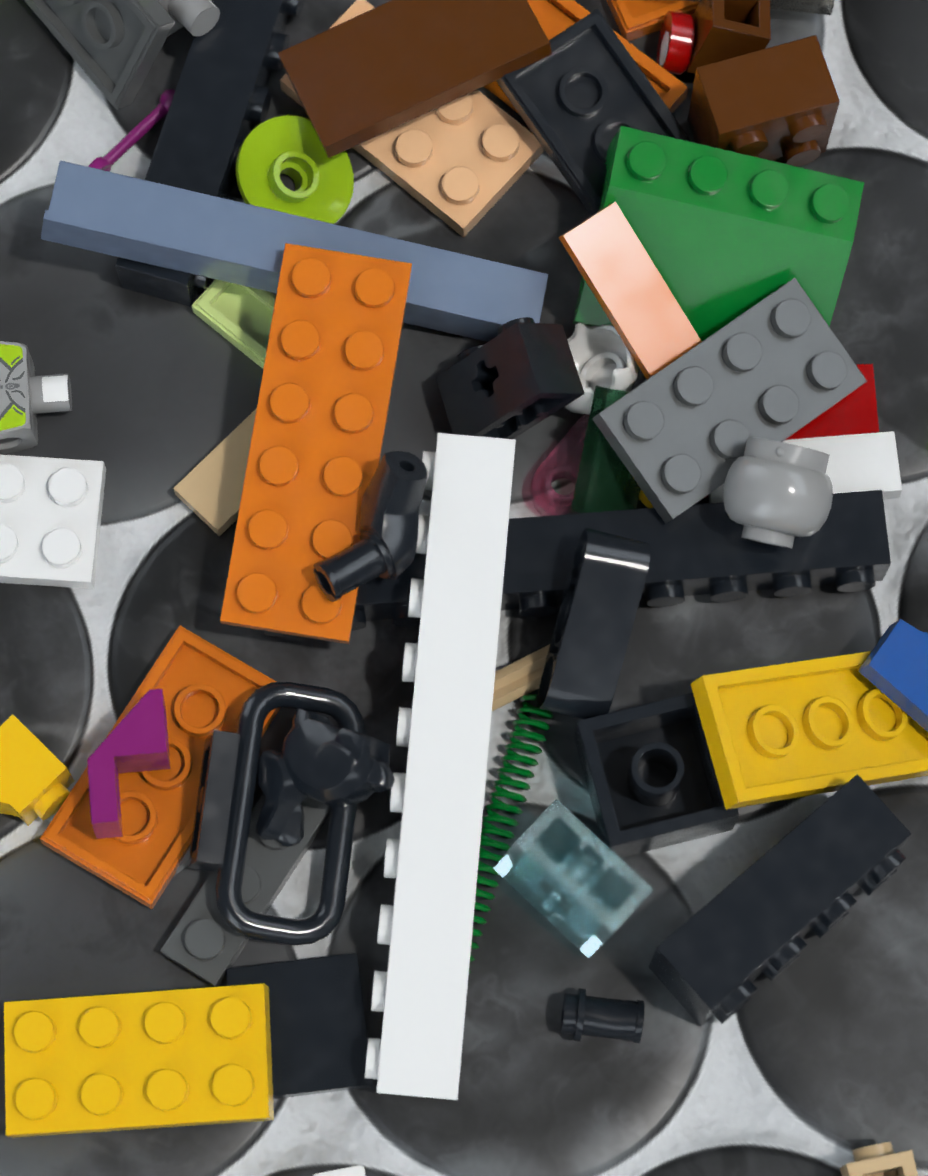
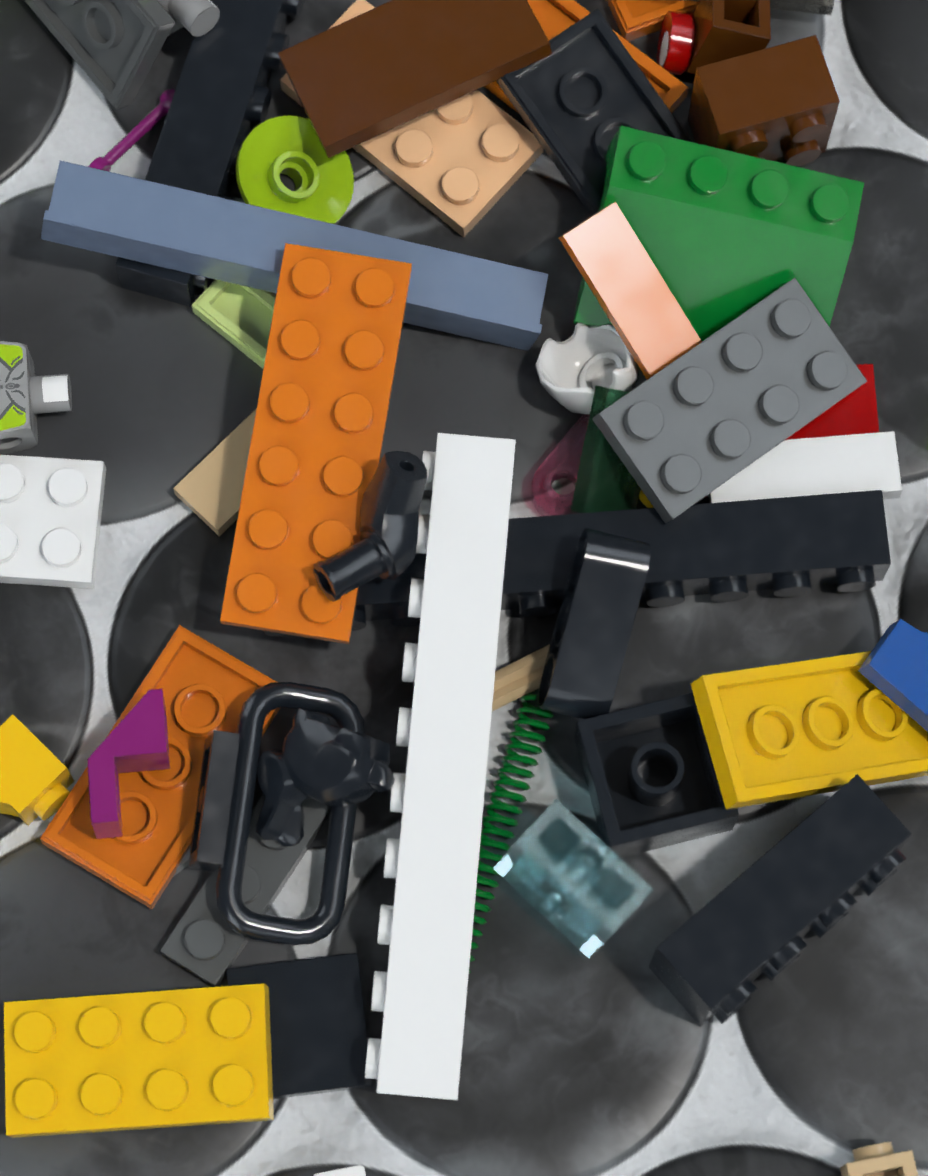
black brick [436,317,585,439] -> none
black pin [560,988,645,1043] -> none
light grey piece [723,437,833,549] -> none

